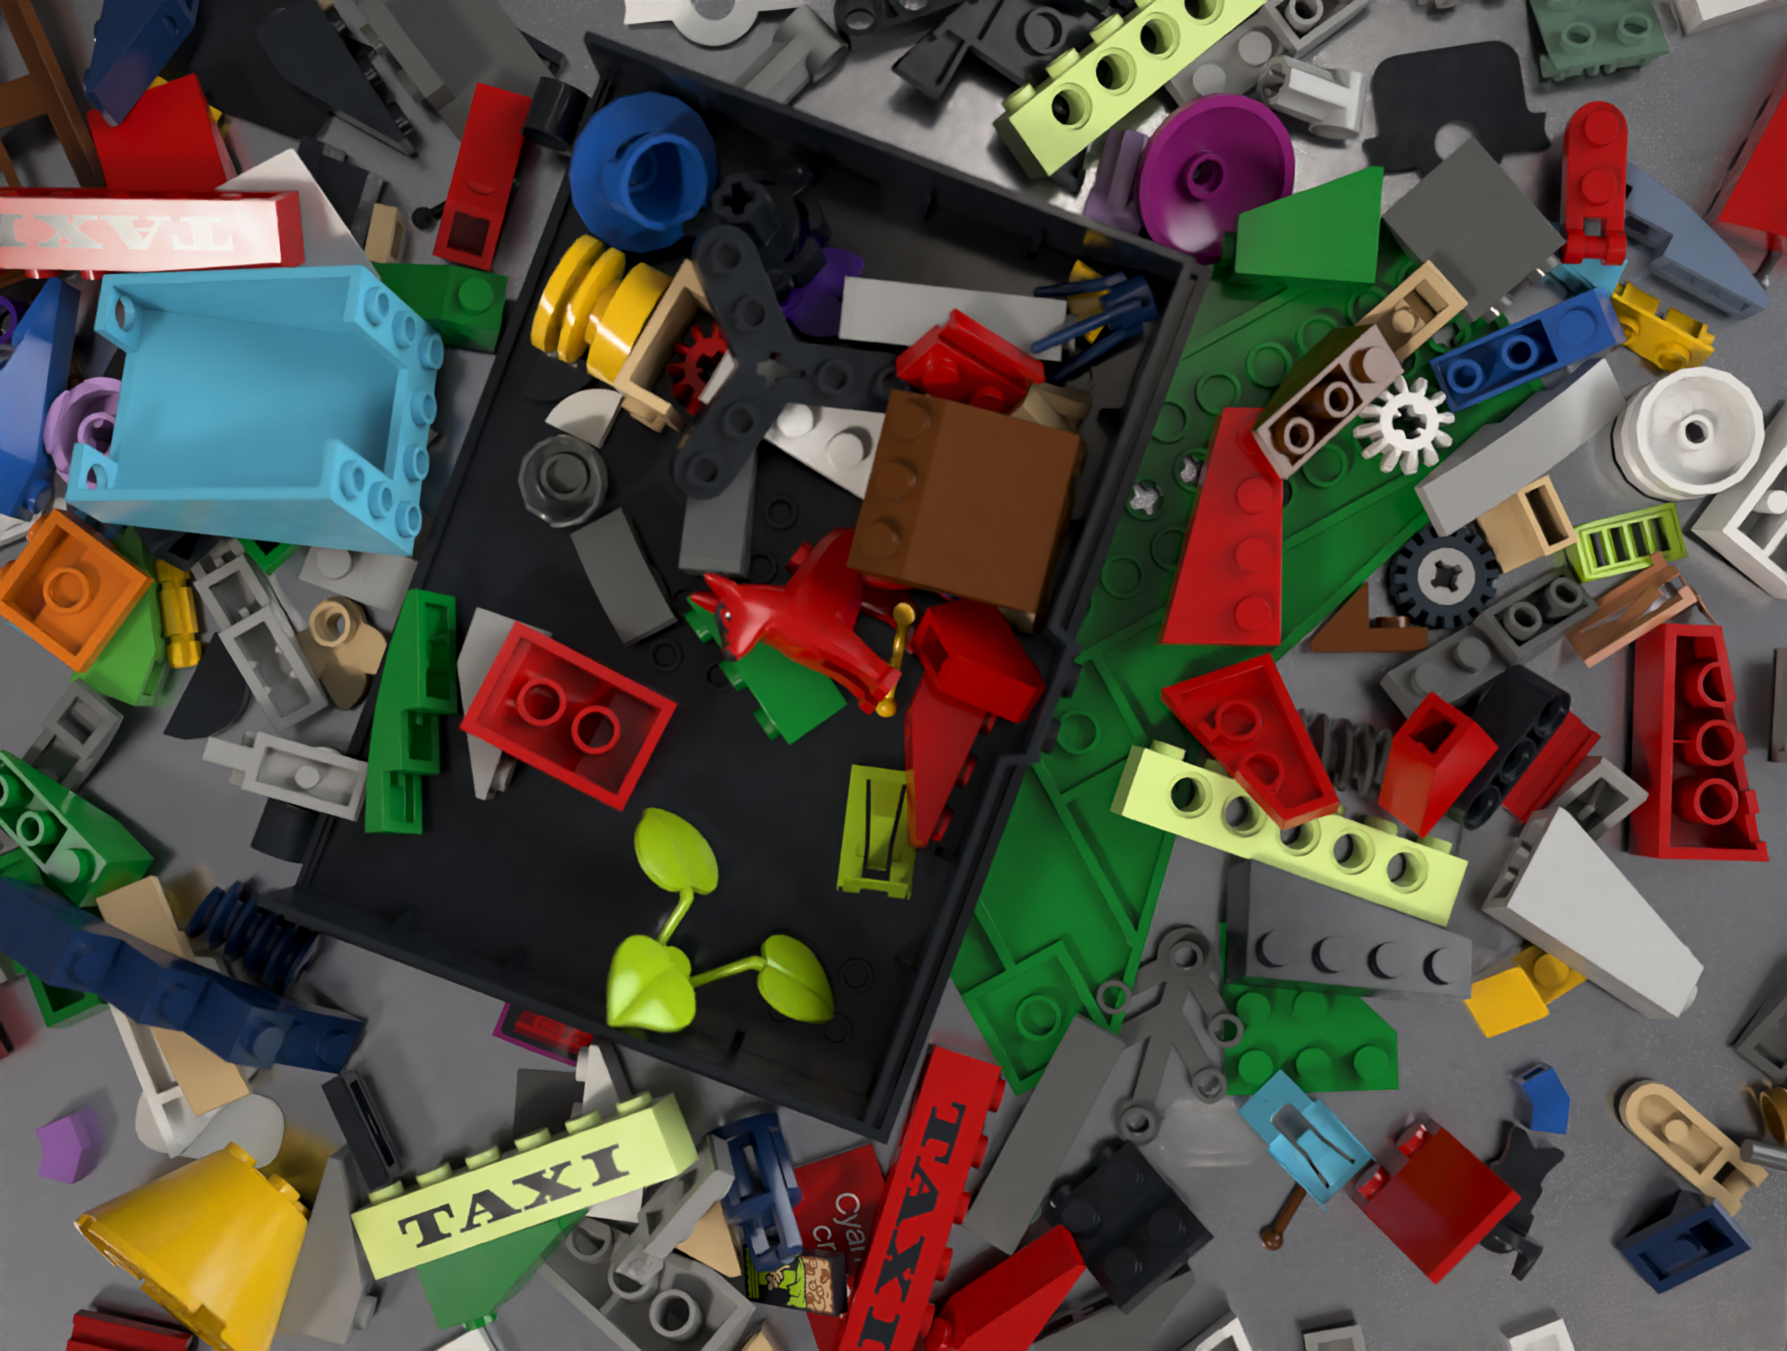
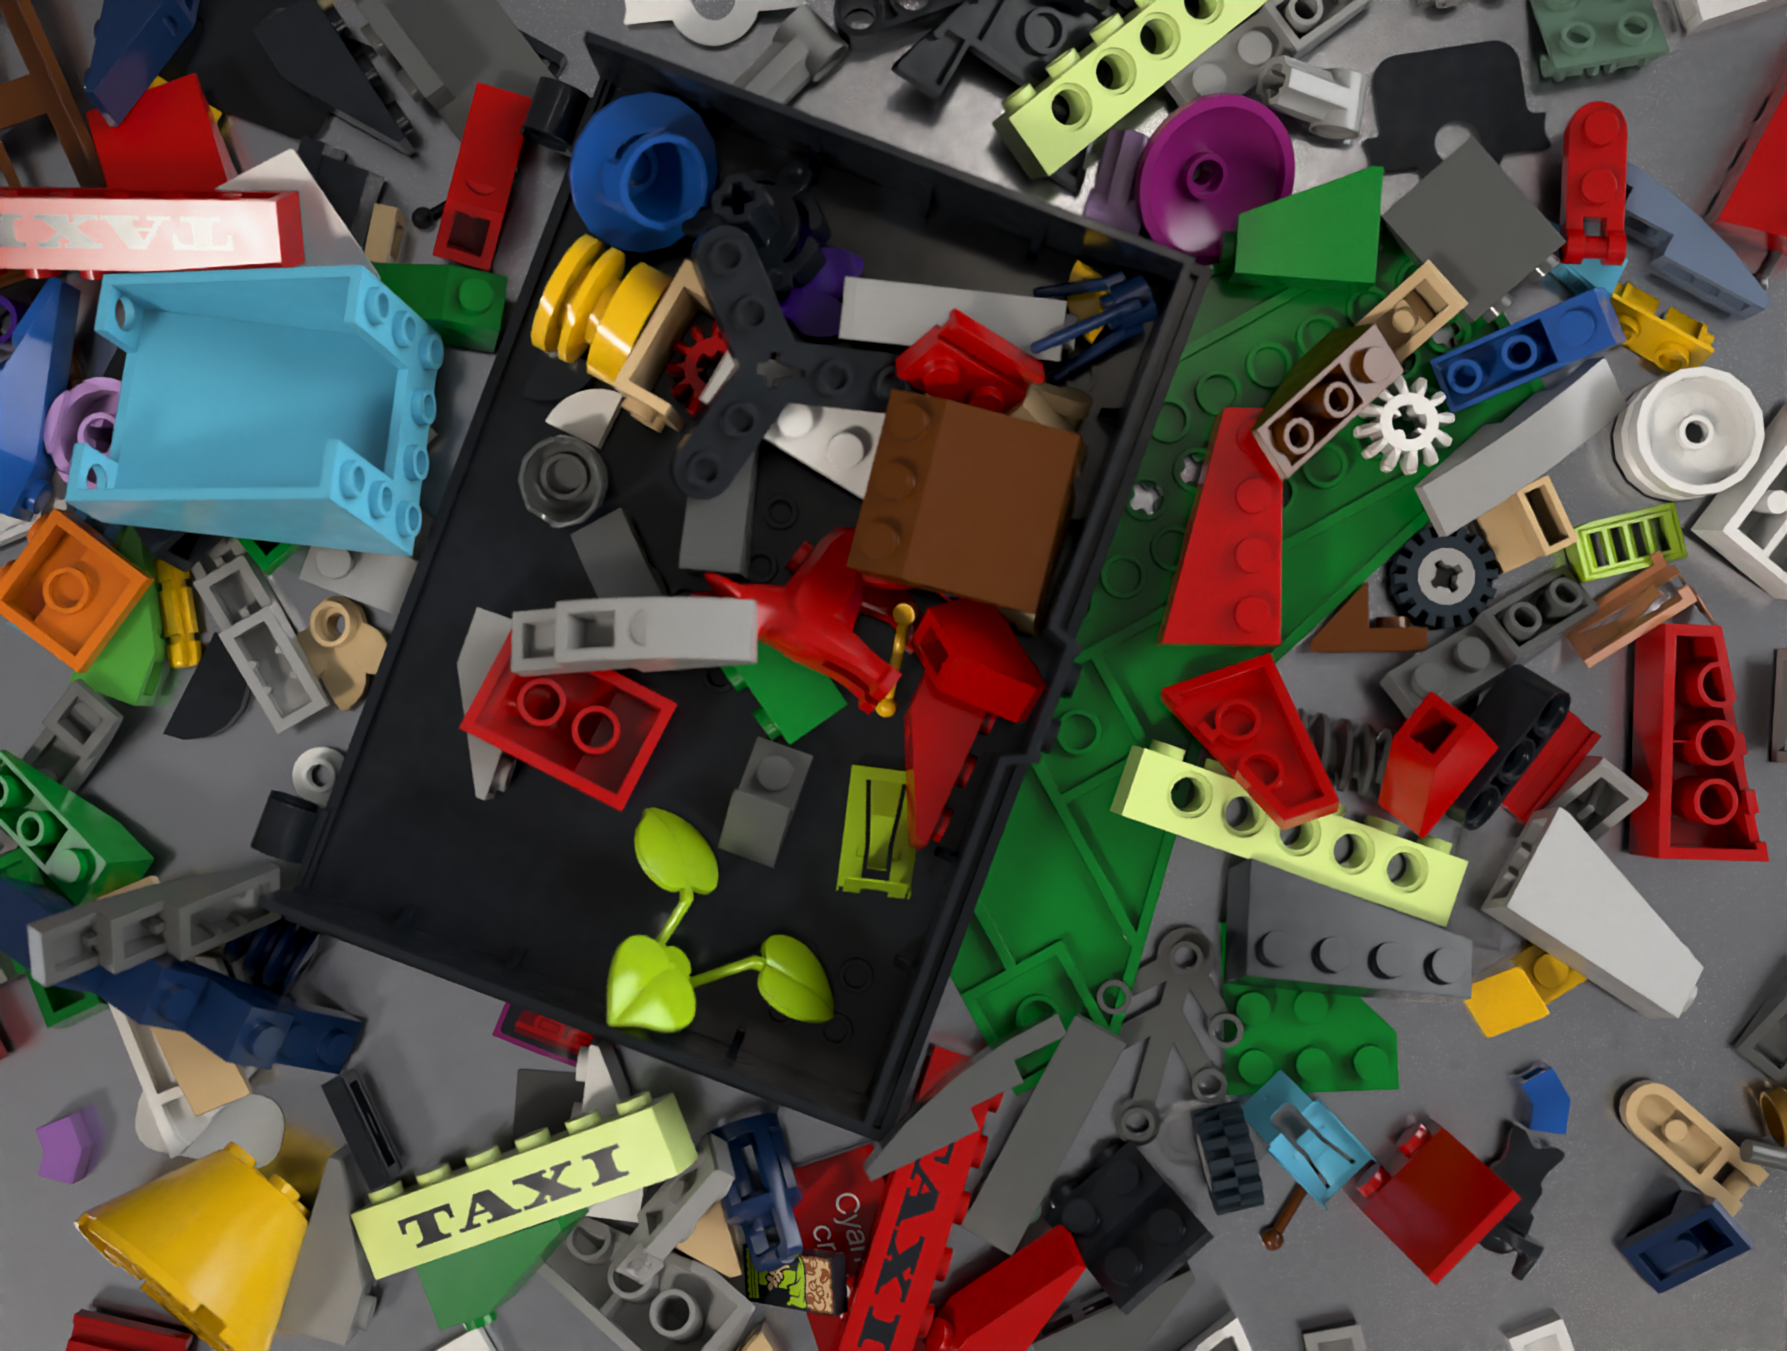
light grey hinge [202,731,368,822] -> none
green slope [365,589,457,837] -> none
none -> dark grey slope [27,863,281,987]
none -> light grey slope [511,597,757,676]
none -> dark grey slope [718,736,814,868]
none -> dark grey slope [861,1011,1067,1181]
none -> black wheel [1191,1100,1265,1216]

